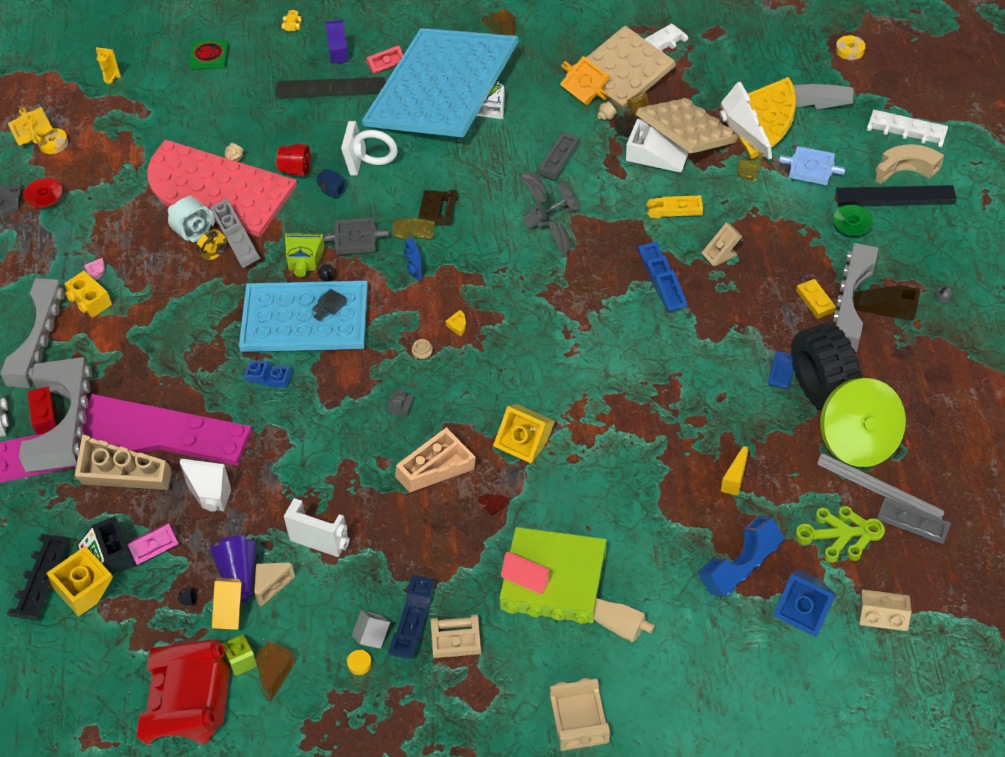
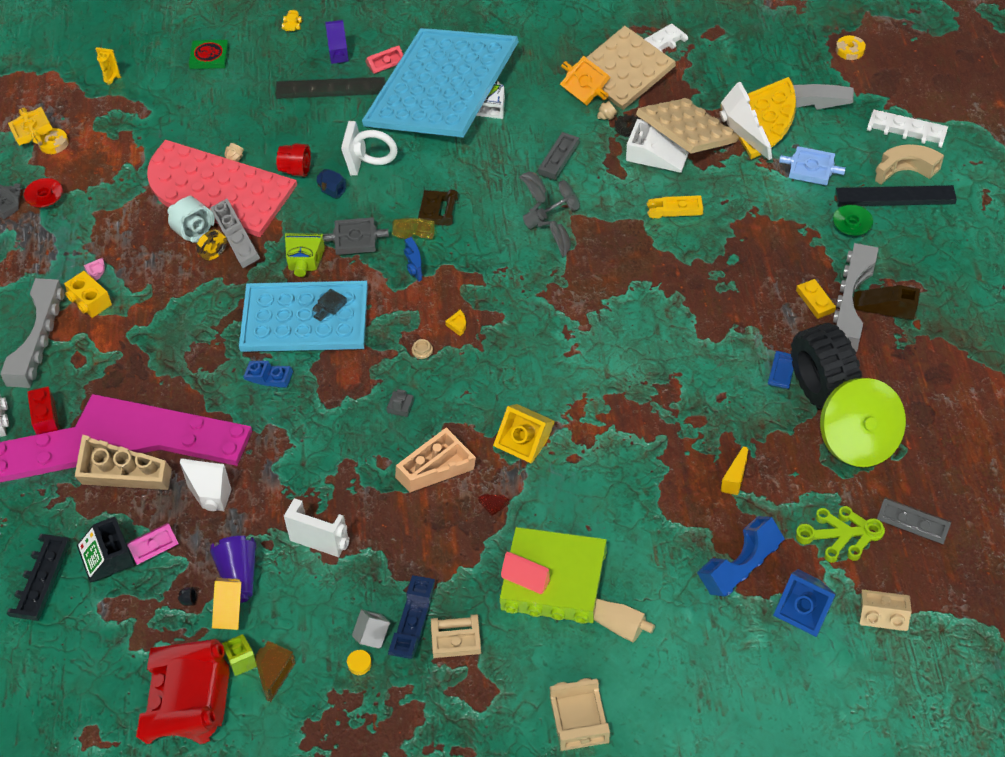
light grey arch [19,357,92,472] -> none
yellow slope [47,546,113,617] -> none
tan slope [254,562,295,607] -> none
black hinge [317,264,335,282] -> none
clear orange slope [482,8,516,36] -> none
clear yellow tile [627,92,649,117] -> none
blue slope [637,241,688,312] -> none
tan slope [702,222,742,266] -> none
clear yellow panel [737,153,764,182] -> none
light grey axle [817,453,944,518] -> none
dark grey hinge [934,285,952,303] -> none

